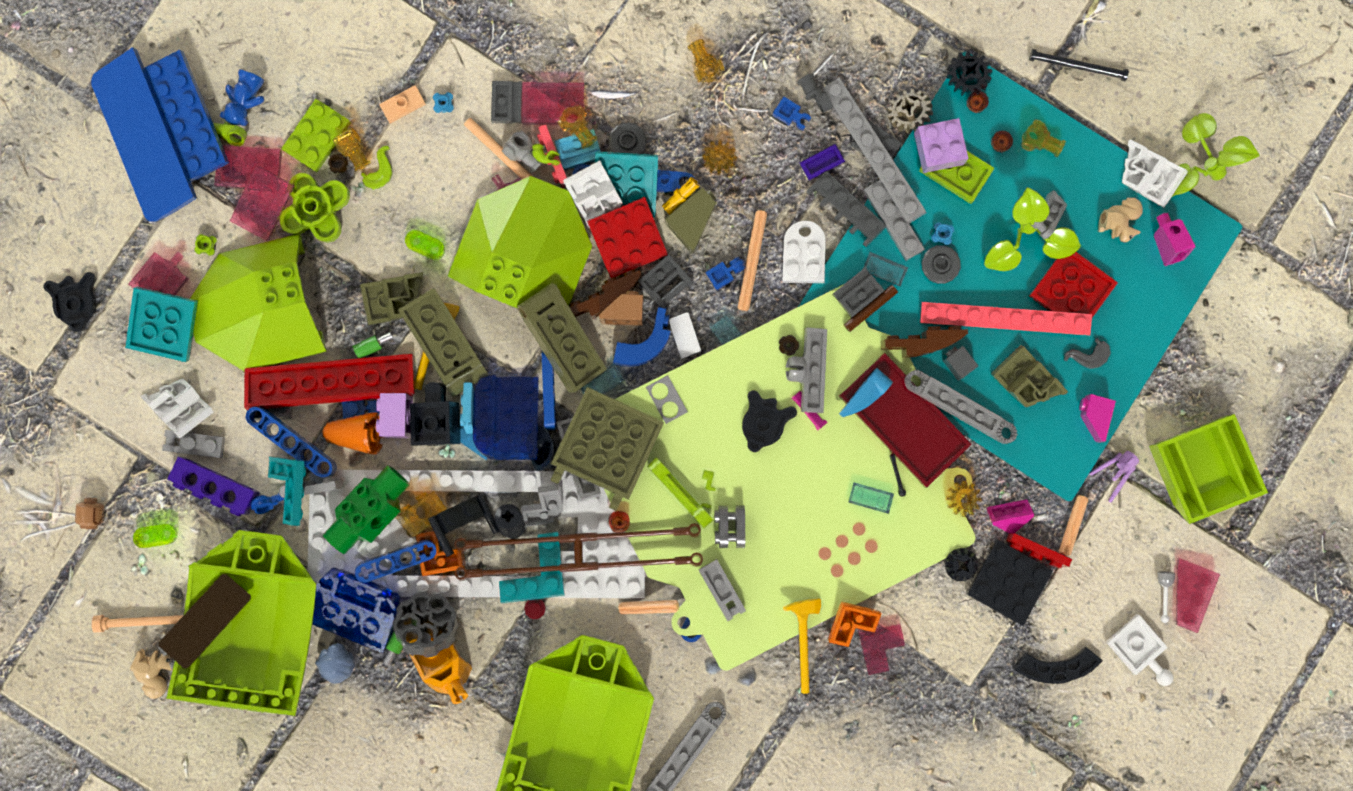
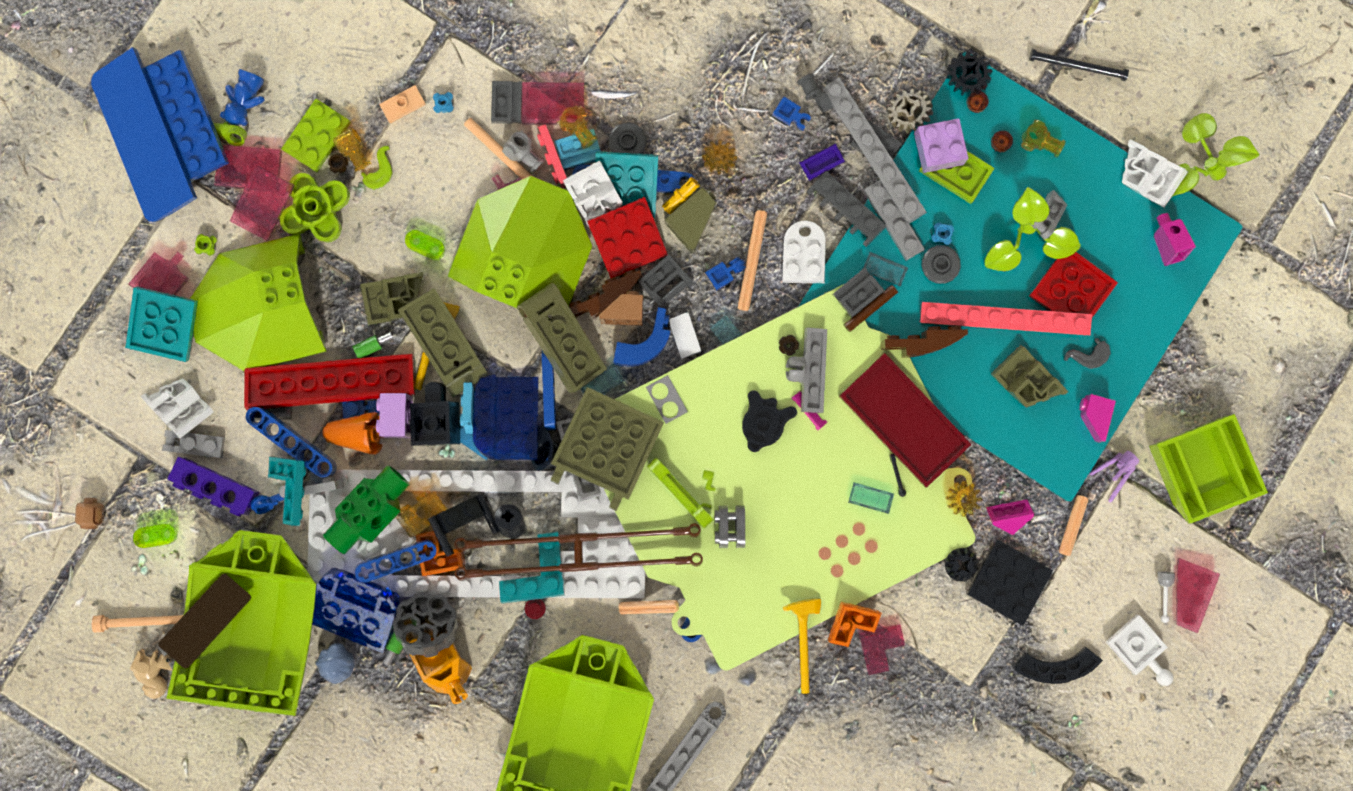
black tile [43,272,97,332] -> none
light grey plate [521,484,563,527] -> none
lime arm [532,144,560,166] -> none
clear red tile [608,511,630,533] -> none
clear yellow connector [687,39,724,83] -> none
light grey plate [698,559,746,621] -> none
dark azure piece [839,368,893,417] -> none
light grey plate [904,370,1018,444] -> none
dark grey brick [943,346,978,381] -> none
red plate [1006,533,1073,569] -> none
tan animal [1098,198,1143,243] -> none

